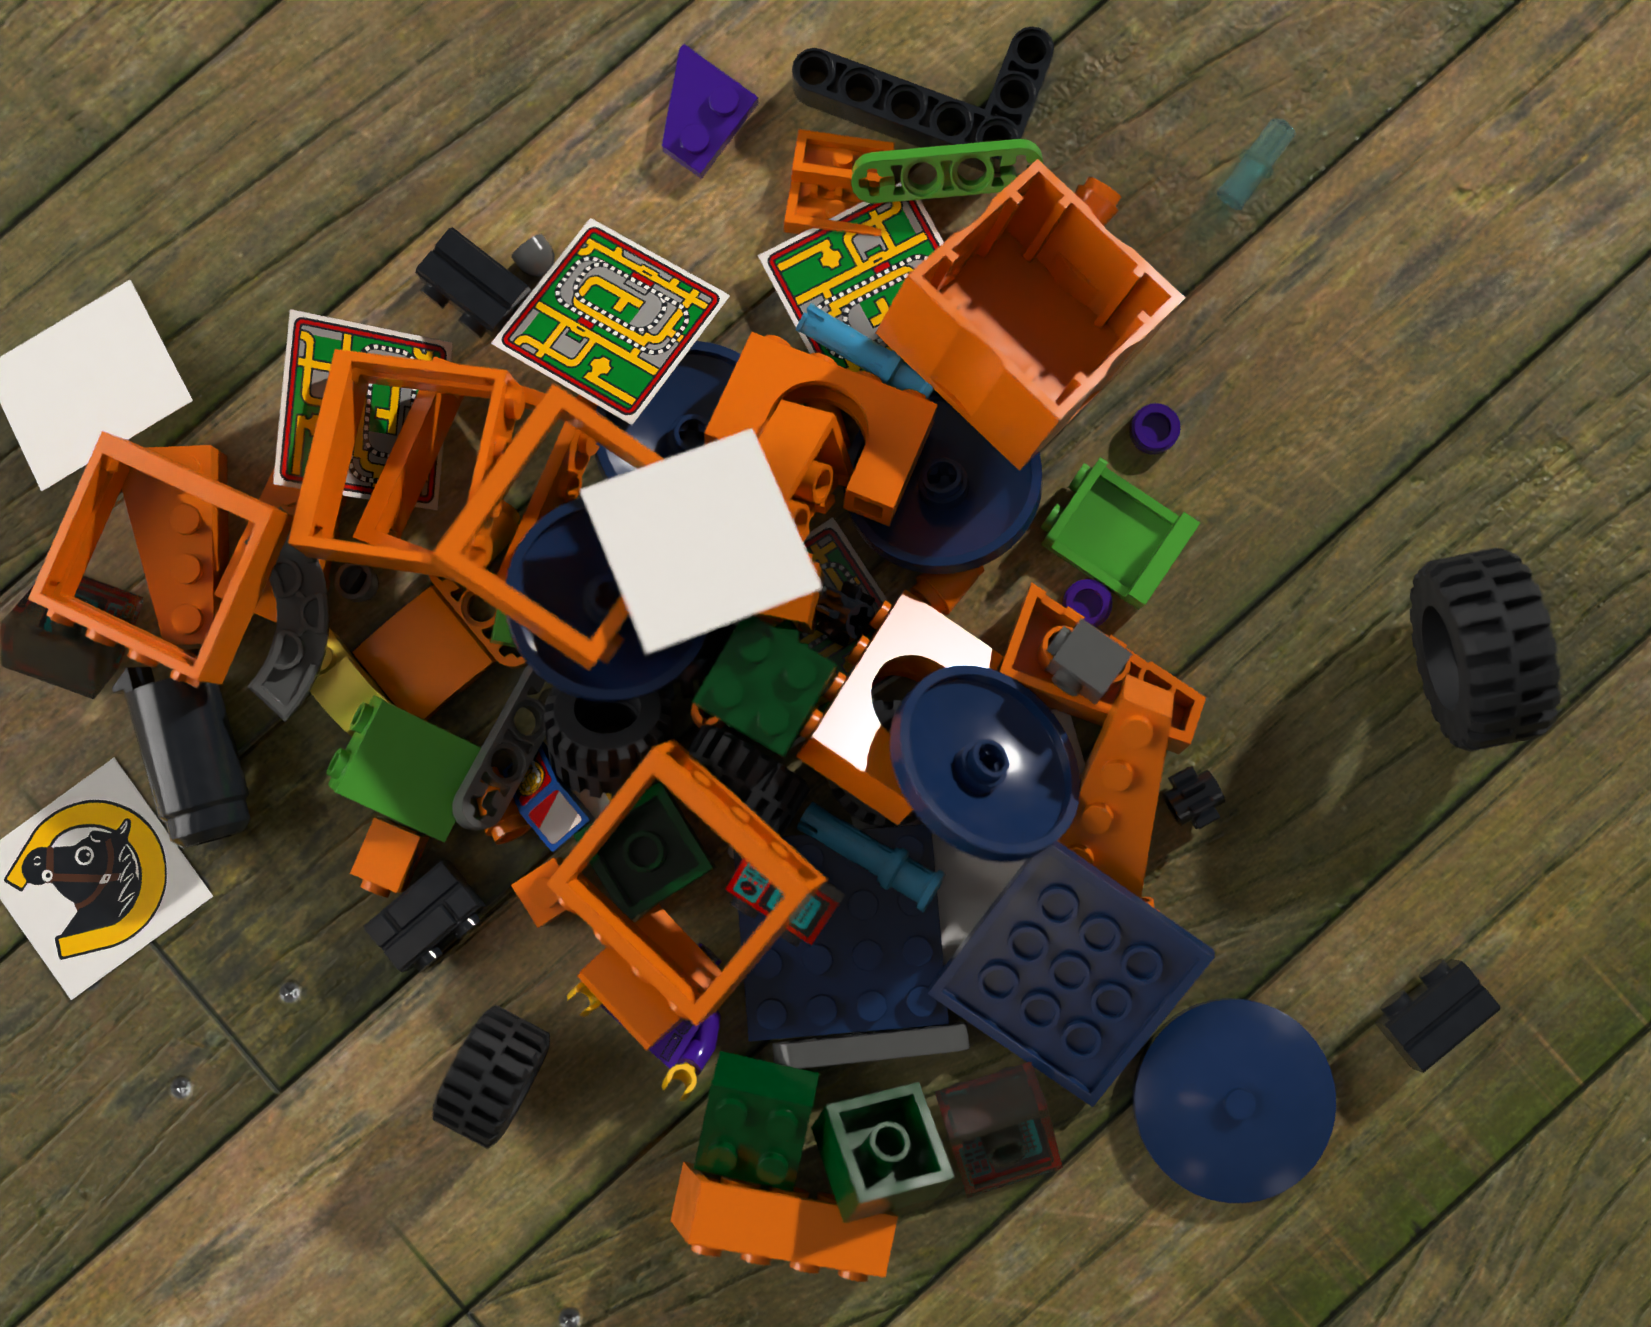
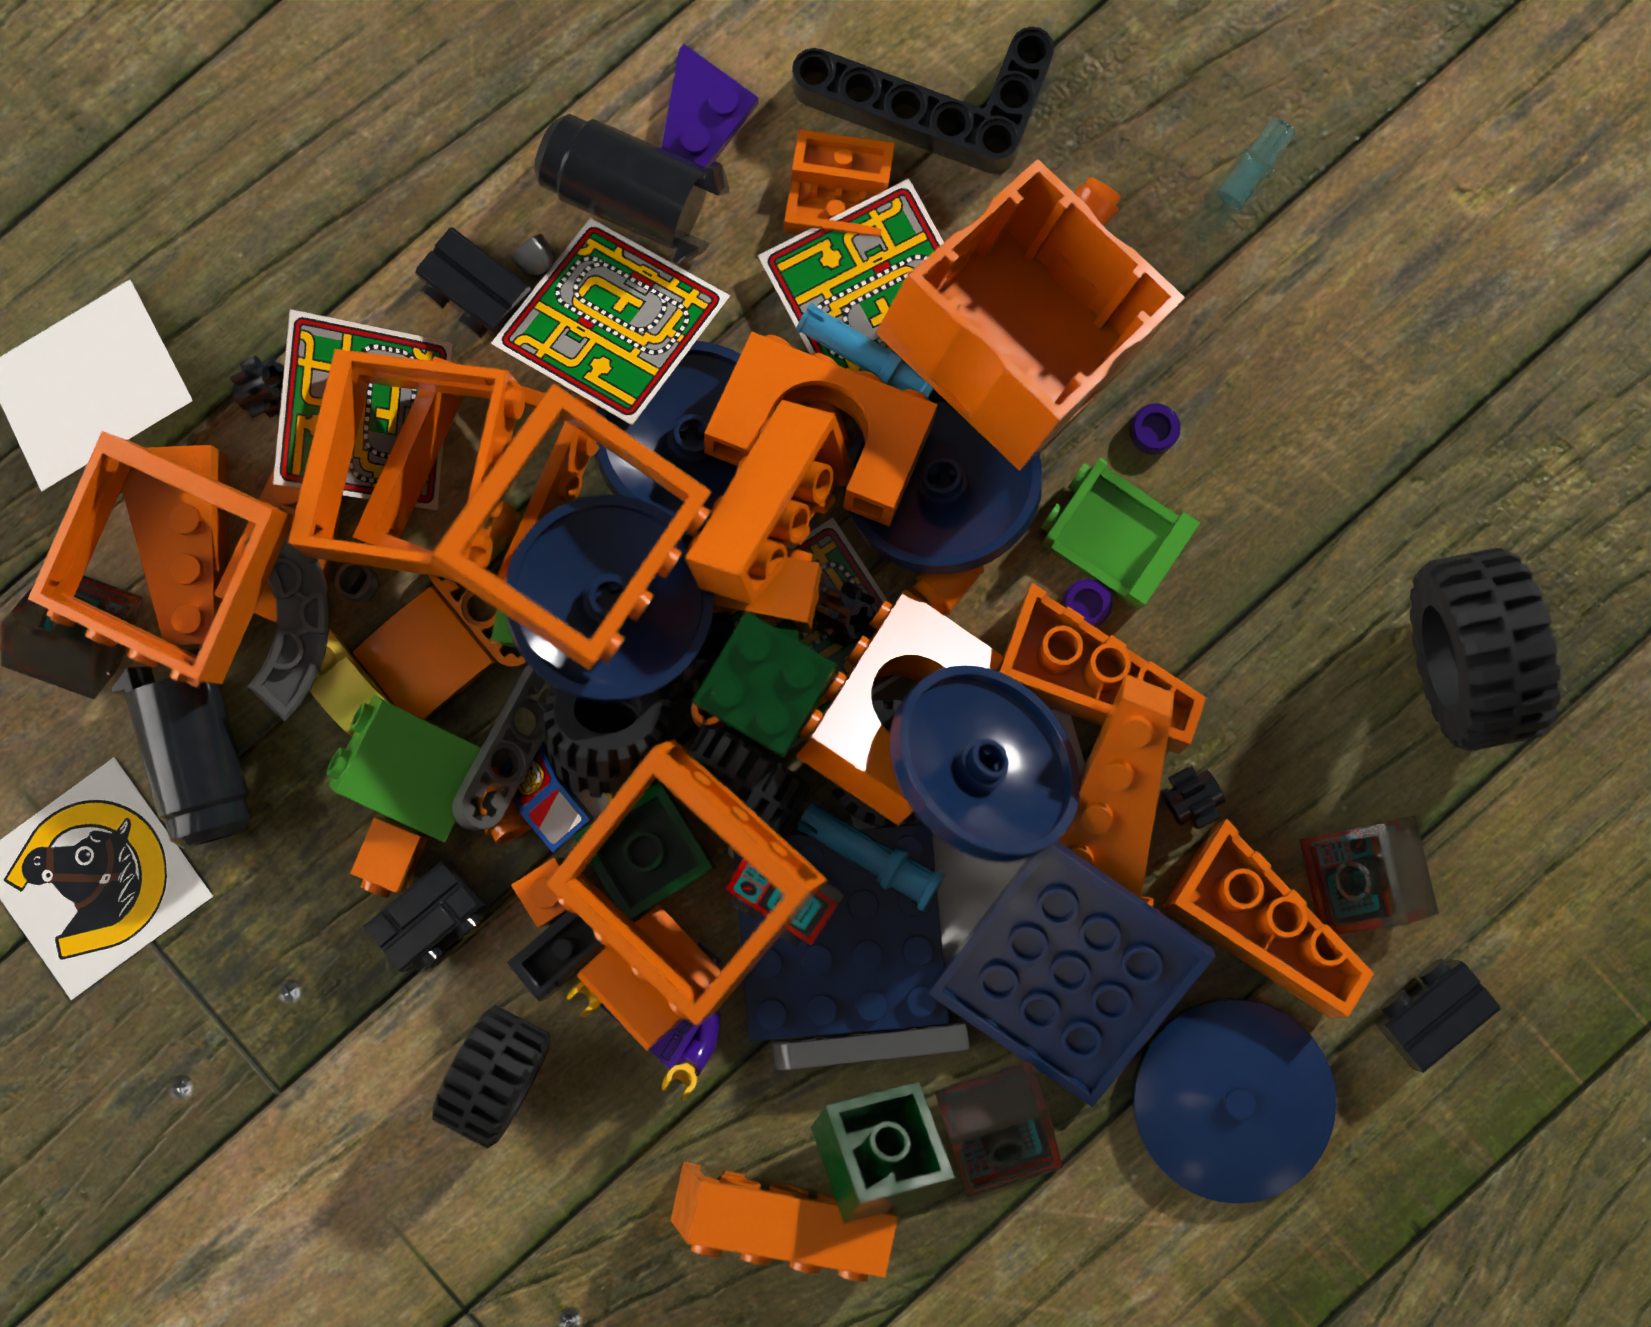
white sticker [580,428,822,653] -> none
dark green brick [693,1051,819,1192] -> none
bright green beam [851,139,1044,203] -> none
dark grey brick [1046,618,1132,705] -> none
none -> black gear [230,355,284,418]
none -> black brick [507,911,606,1002]
none -> black piece [534,114,729,264]
none -> orange wedge [1162,819,1374,1019]
none -> clear smoke slope [1299,815,1439,934]

